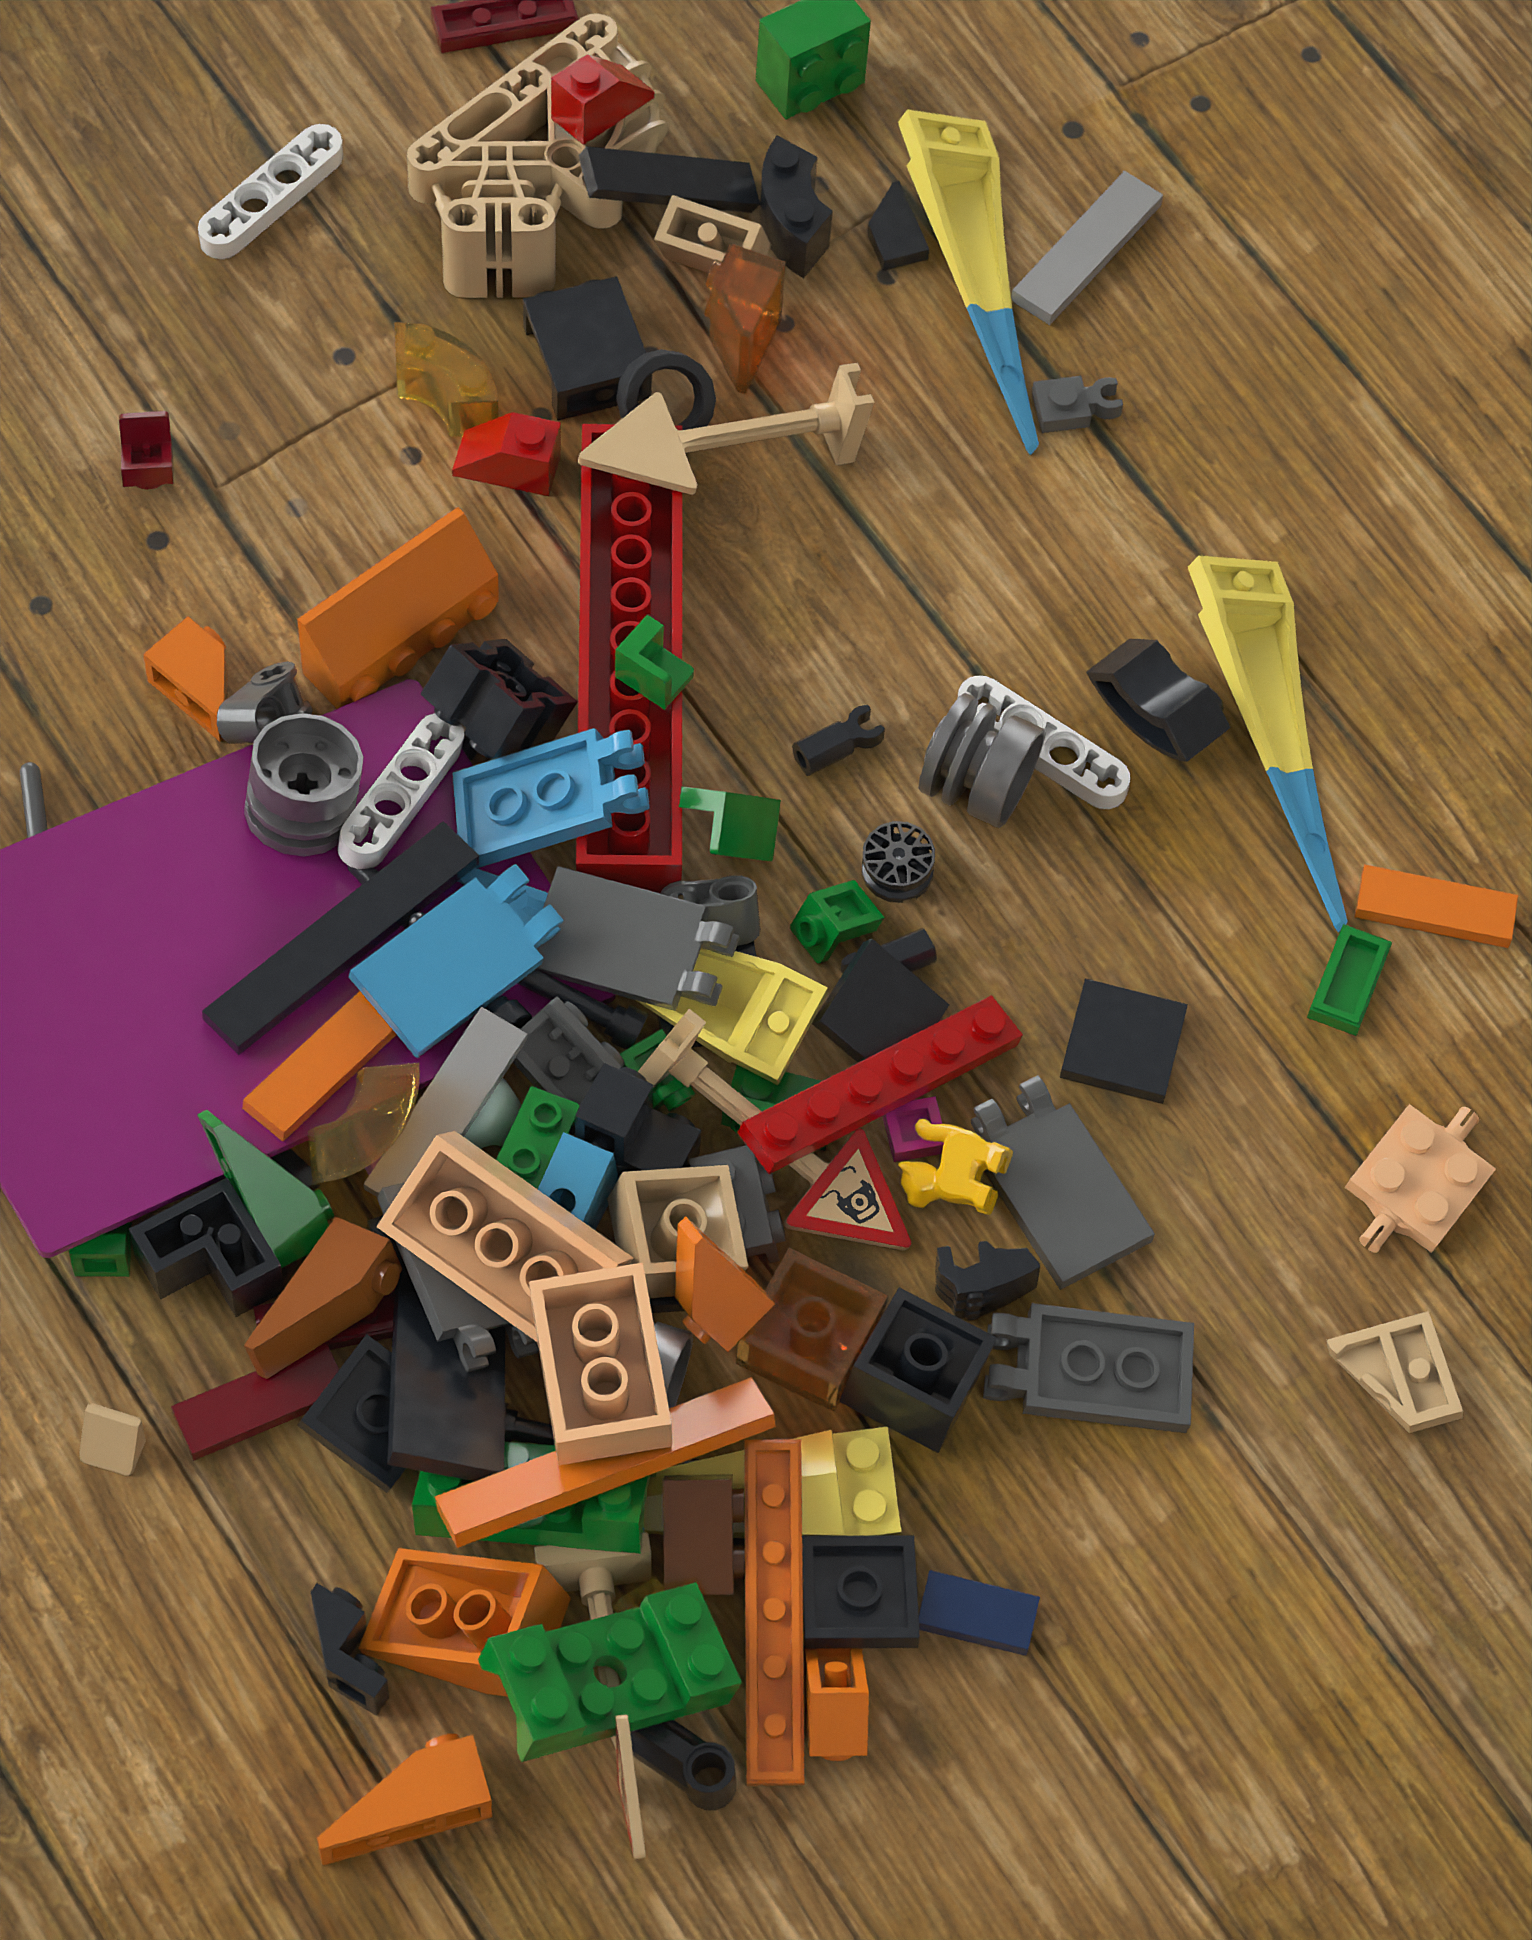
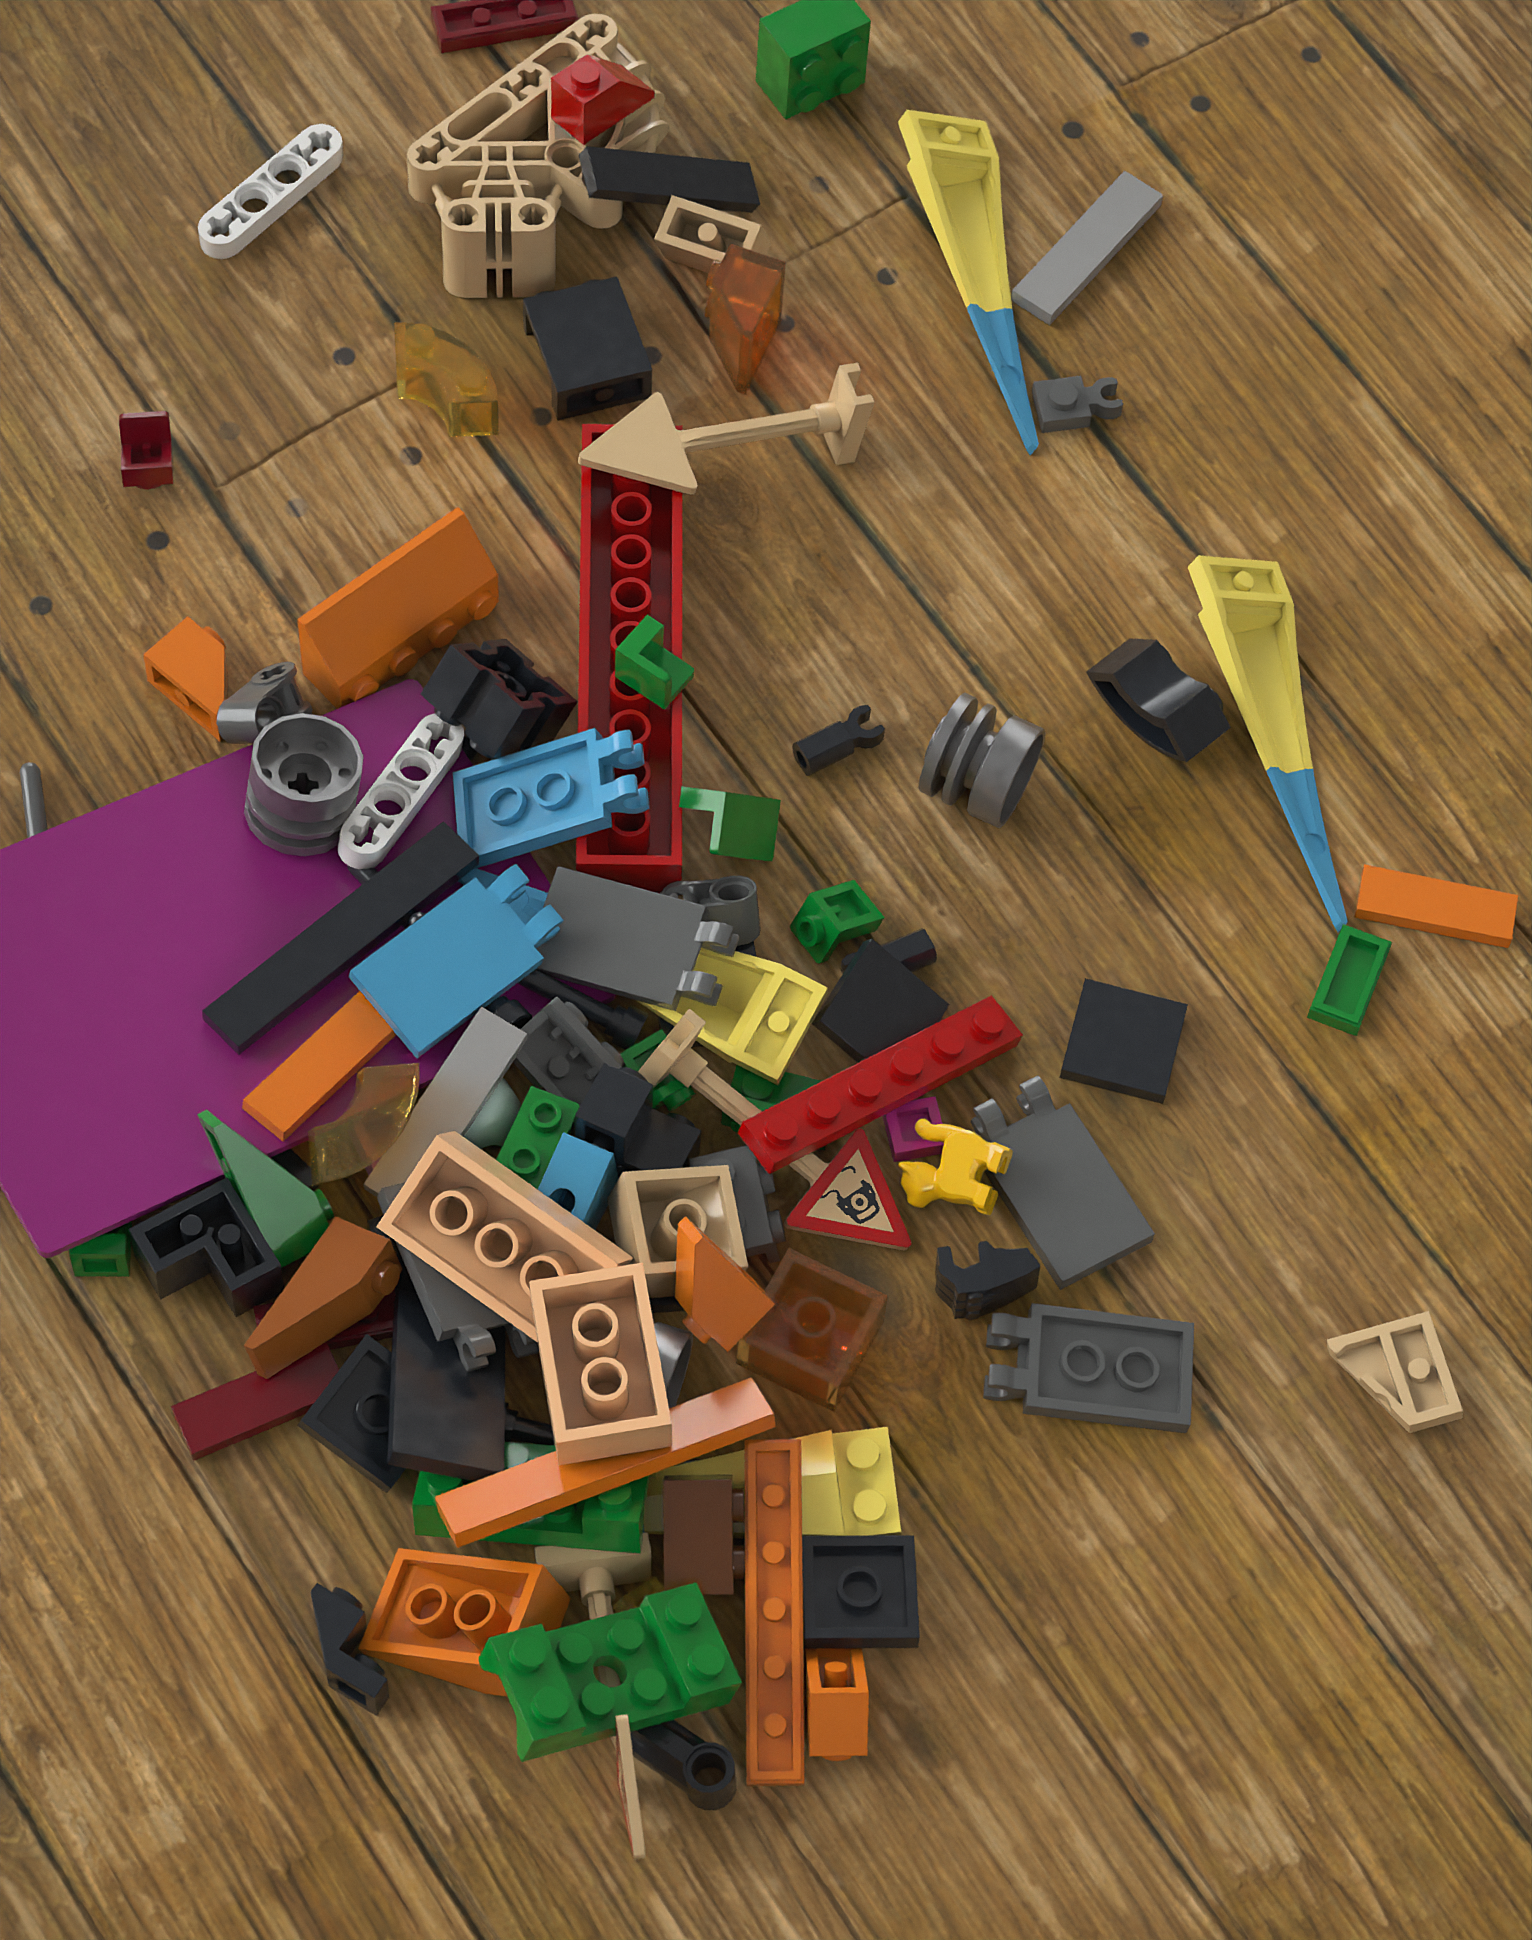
tan slope [79,1403,146,1476] -> none
orange slope [317,1734,492,1866] -> none
red slope [452,412,561,497] -> none
black tyre [616,349,716,430] -> none
black brick [759,135,833,279] -> none
black slope [839,1287,998,1453] -> none
black wheel [862,821,935,903] -> none
black tile [867,181,930,271] -> none
dark blue tile [919,1570,1040,1656] -> none
white beam [957,676,1130,809] -> none
light nougat plate [1344,1104,1496,1253] -> none

